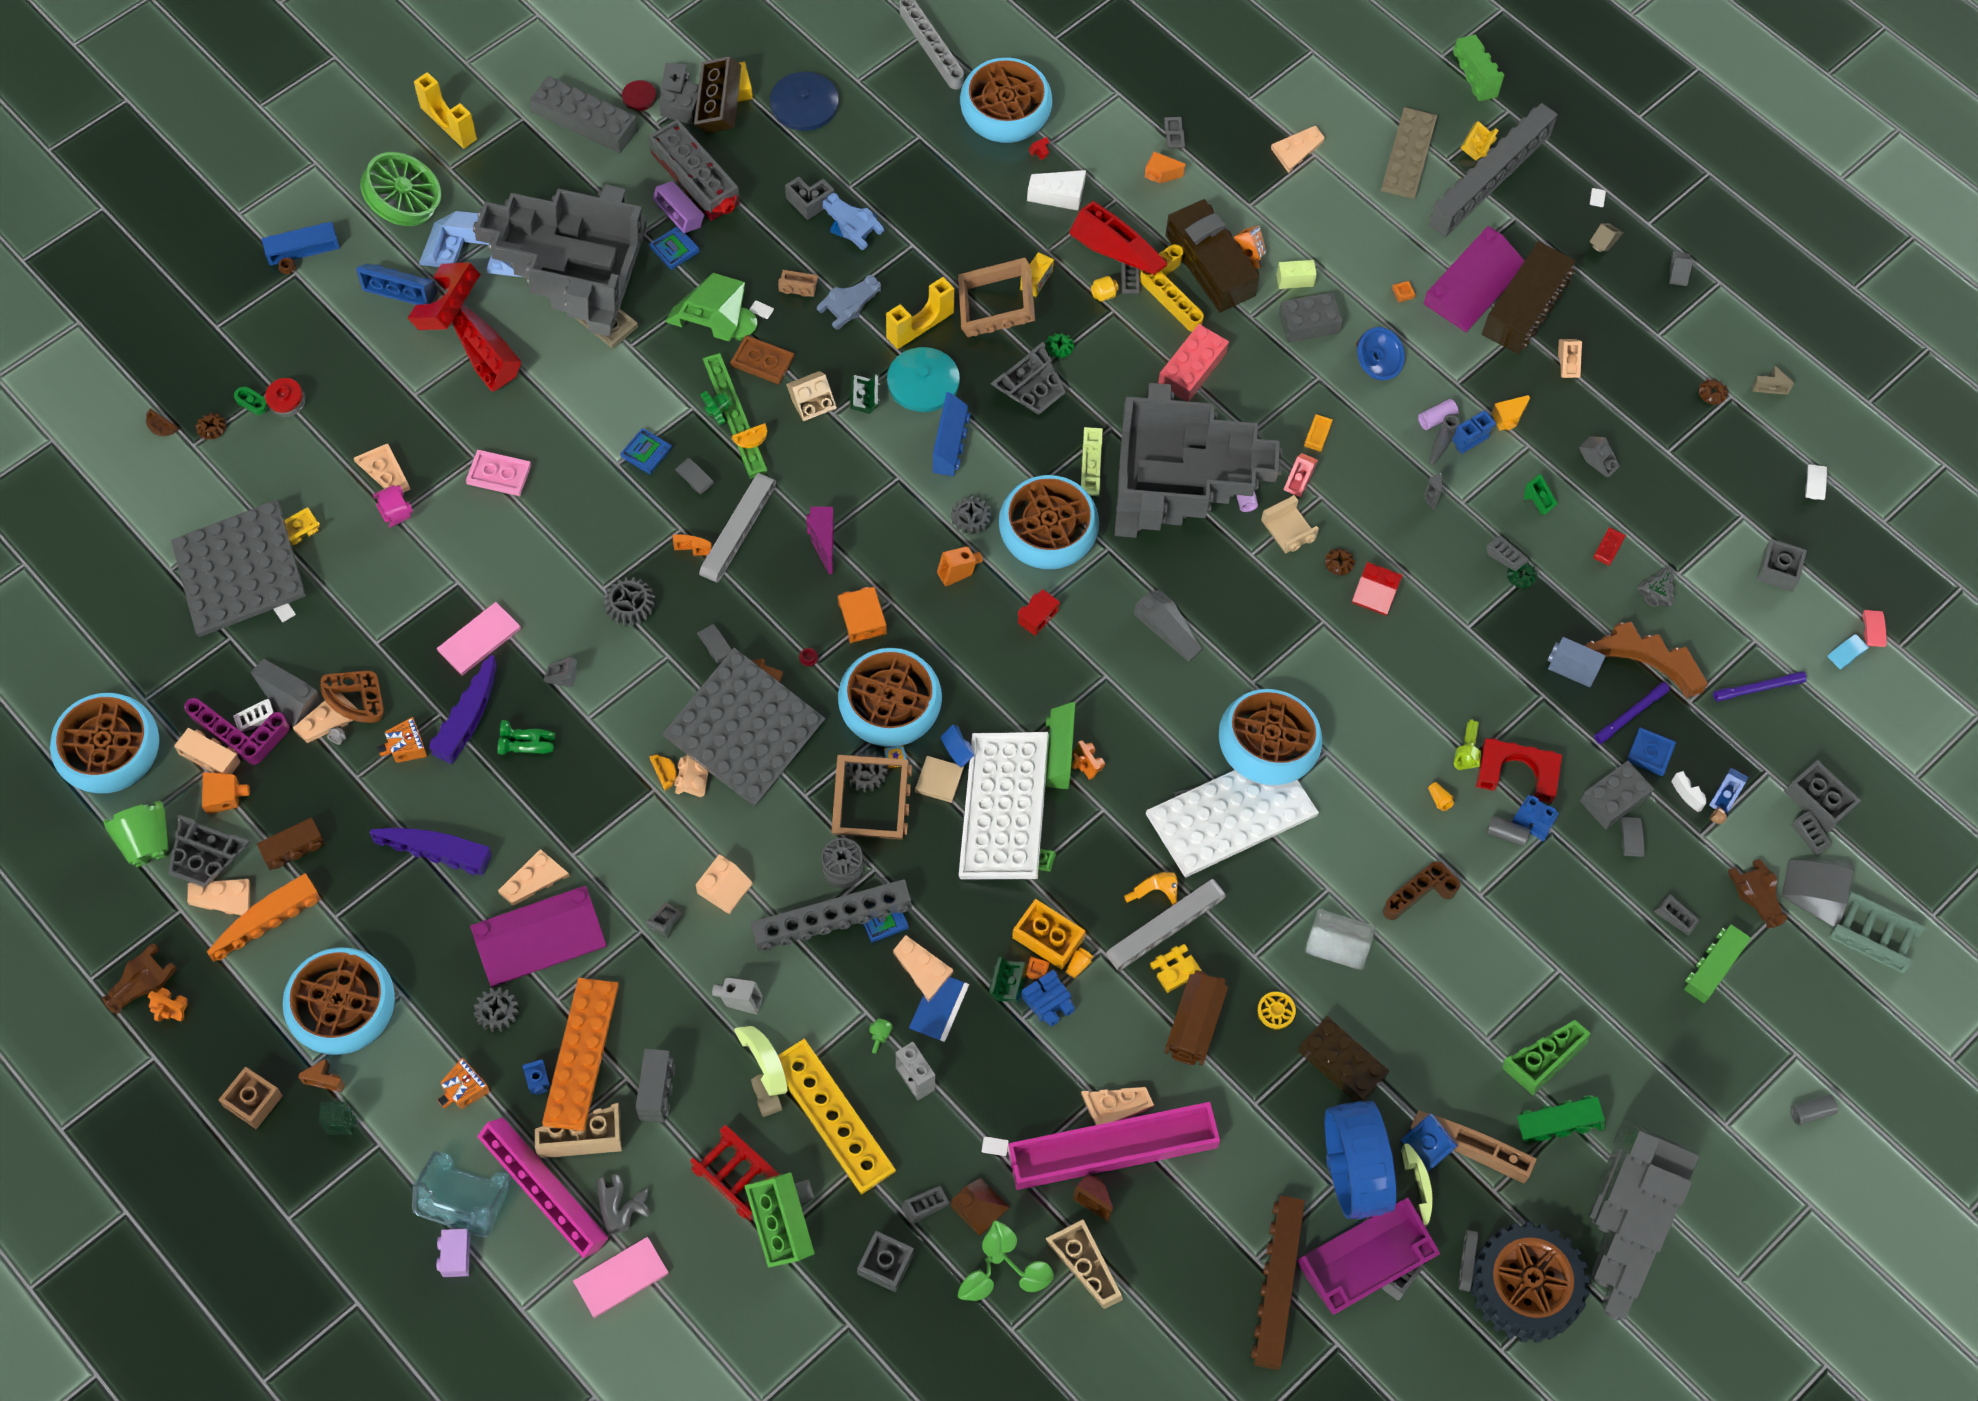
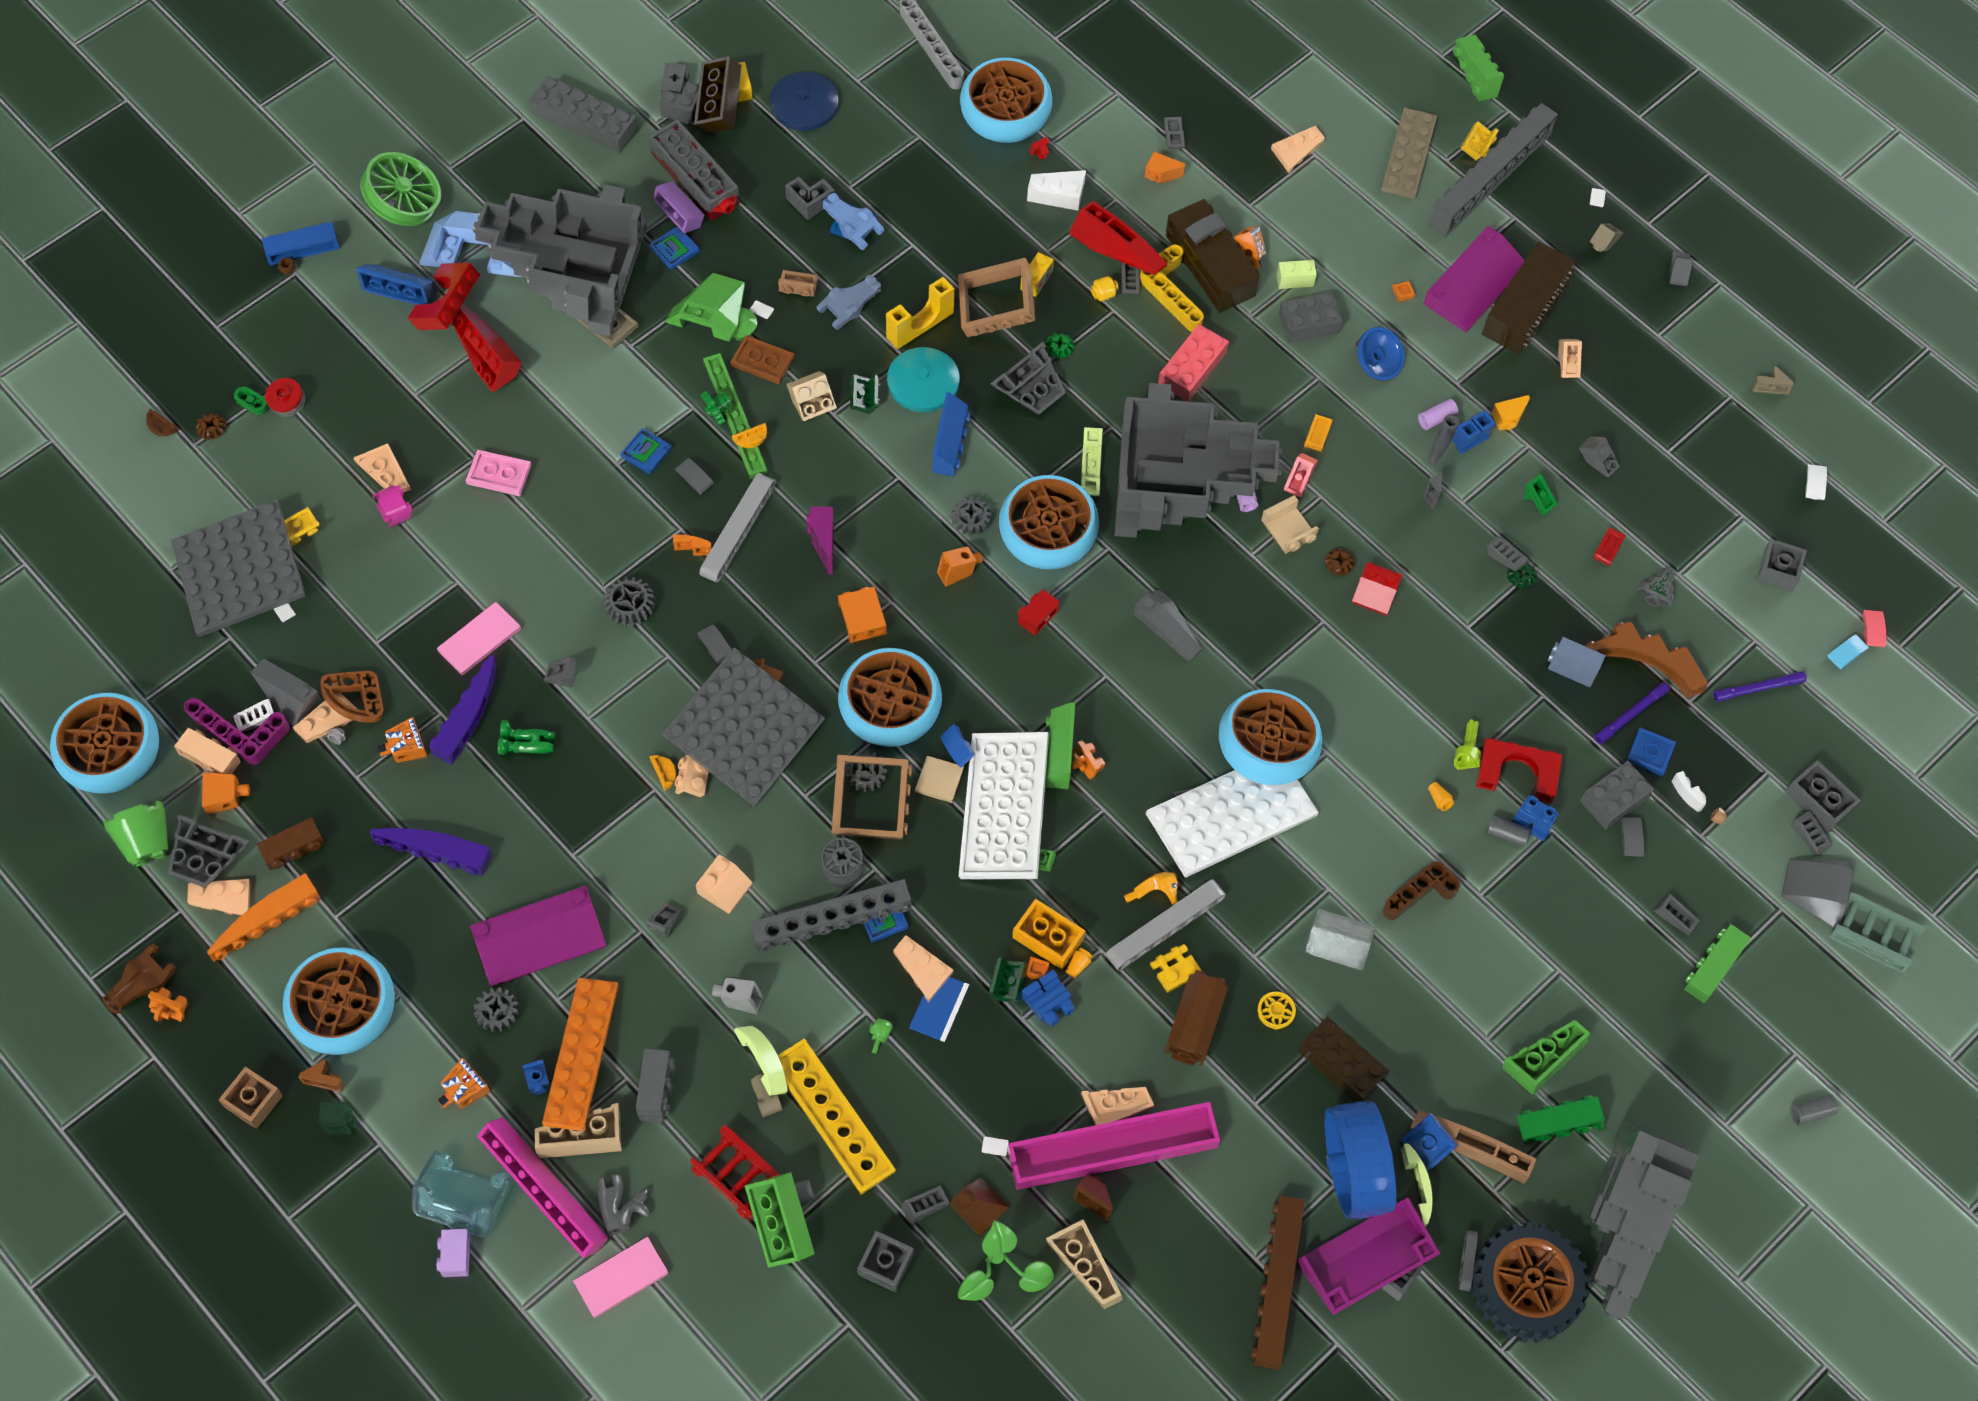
yellow arch [414,72,477,149] -> none
light nougat wing [498,849,569,906] -> none
dark red tile [622,80,657,111] -> none
dark red plate [799,648,818,667] -> none
tile [884,745,906,768] -> none
light grey window [895,1042,935,1101] -> none
reddish brown gear [1699,378,1728,405] -> none
slope [1709,768,1748,814] -> none
reddish brown animal [1728,859,1787,928] -> none

